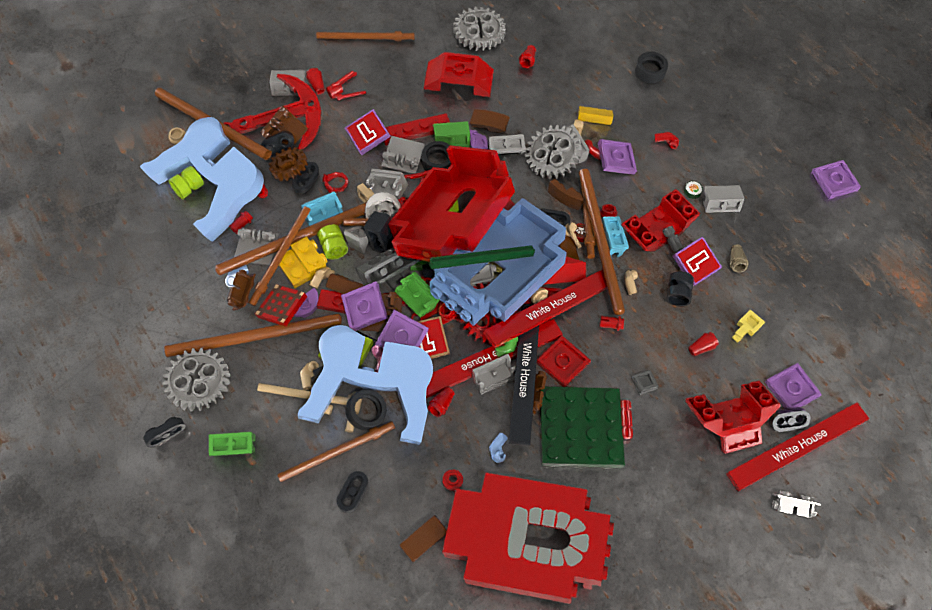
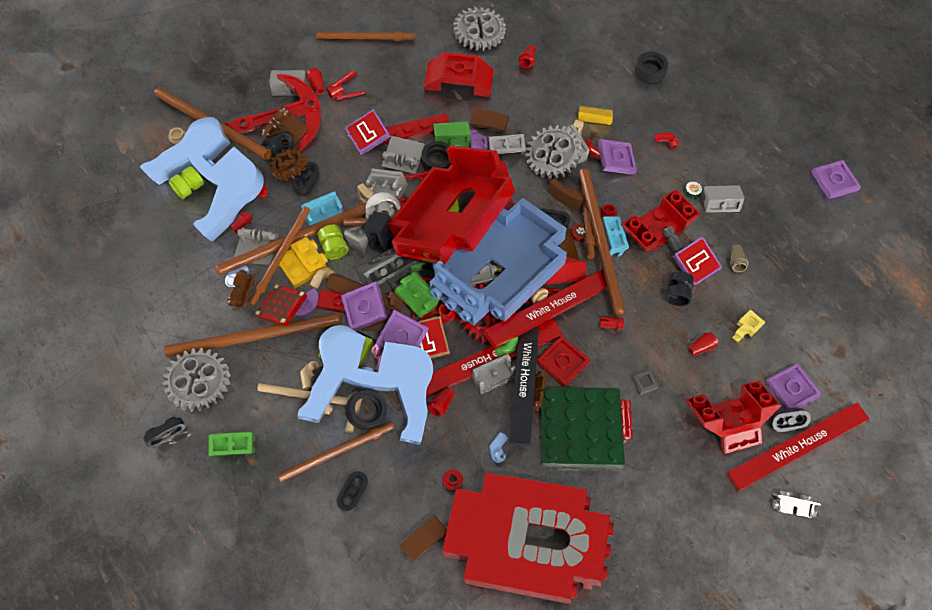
red piece [322,172,349,193] -> none
dark green axle [429,245,535,269] -> none
tan hand [565,222,582,248] -> none
tan arm [624,270,638,295] -> none

